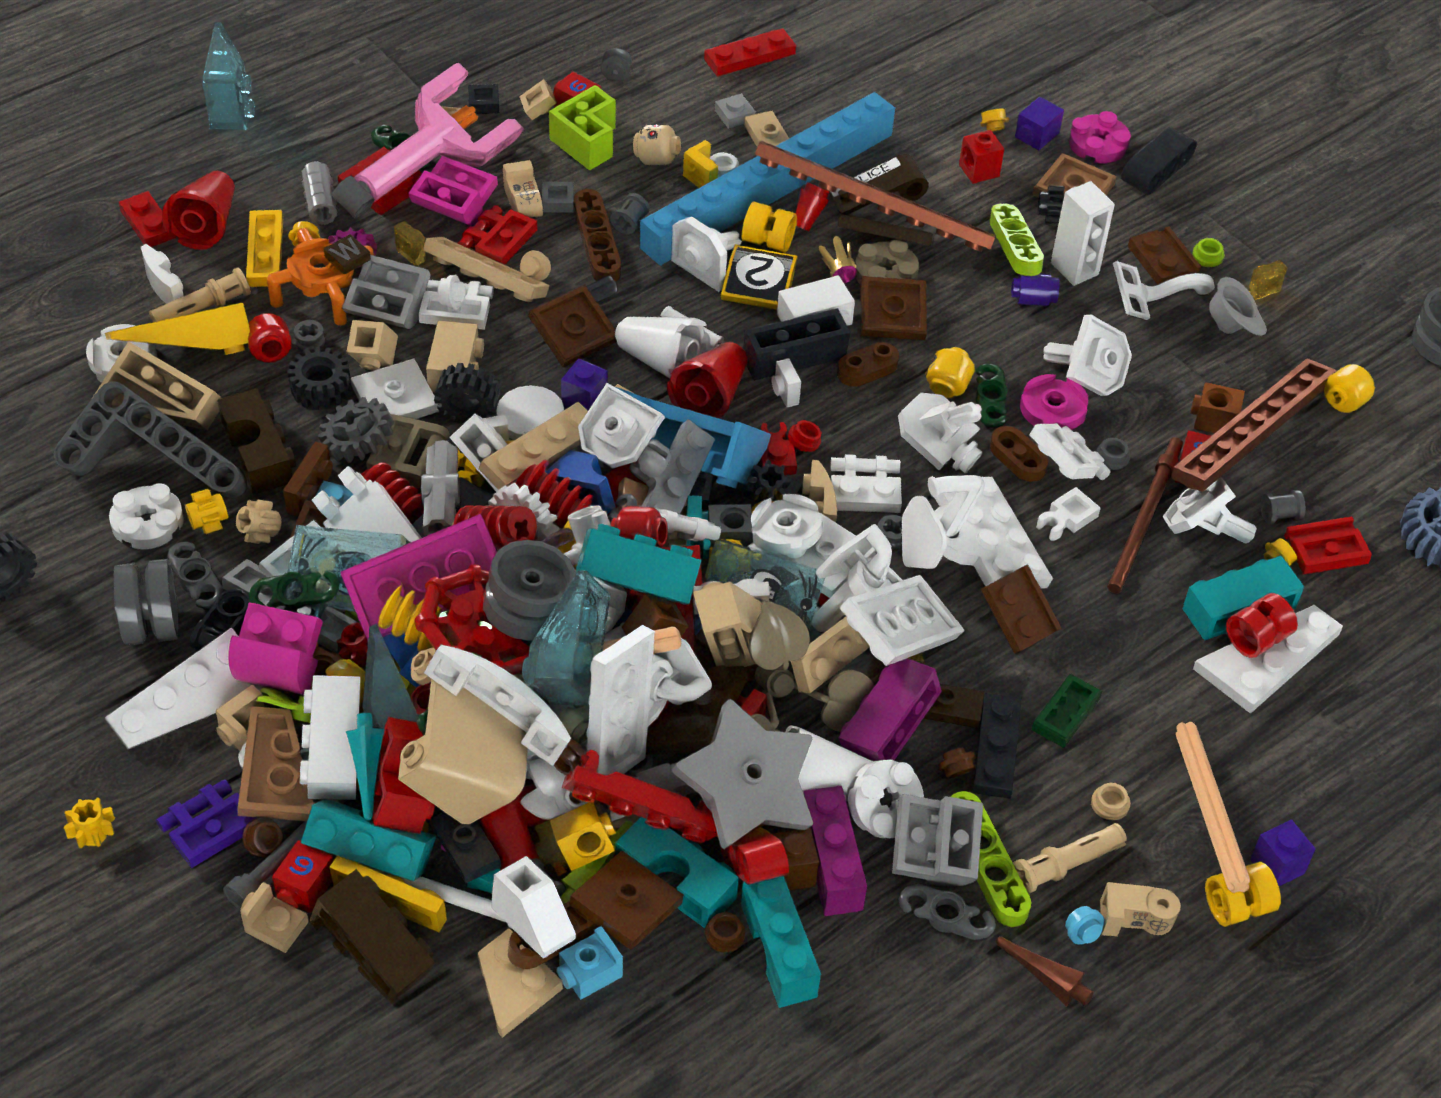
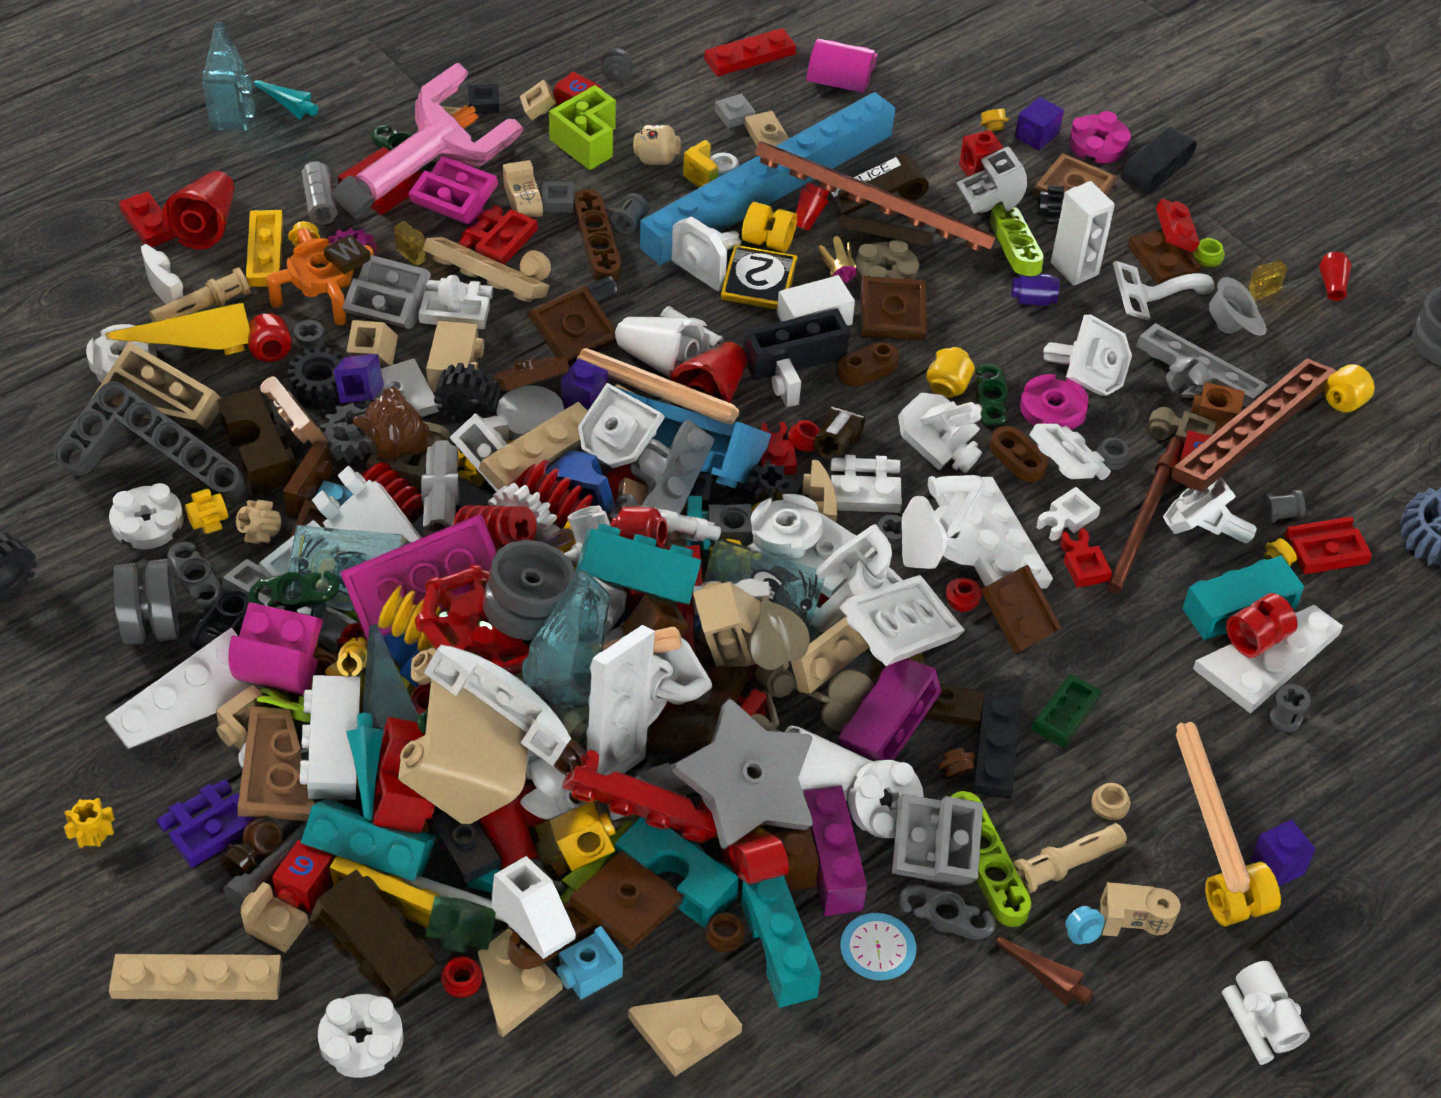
none -> tan plate [109,954,282,1000]
none -> dark brown plate [220,843,258,878]
none -> teal piece [254,80,318,120]
none -> plate [260,377,329,444]
none -> white plate [318,994,403,1078]
none -> dark purple brick [333,354,384,403]
none -> yellow pin [337,637,370,676]
none -> reddish brown hair [353,387,433,460]
none -> clear green brick [426,896,496,953]
none -> red plate [441,957,483,998]
none -> reddish brown plate [493,357,570,391]
none -> light nougat axle [577,348,739,425]
none -> tan wing [628,994,742,1076]
none -> dark pink brick [806,39,878,93]
none -> dark brown piece [813,405,866,460]
none -> sticker [840,913,916,981]
none -> red plate [945,578,982,612]
none -> light grey brick [956,146,1027,214]
none -> red plate [1060,528,1112,588]
none -> light grey plate [1136,323,1268,408]
none -> dark tan plate [1147,407,1217,446]
none -> red plate [1156,198,1200,253]
none -> white pin [1222,961,1310,1065]
none -> dark grey bush [1269,684,1311,733]
none -> red cone [1319,252,1352,301]

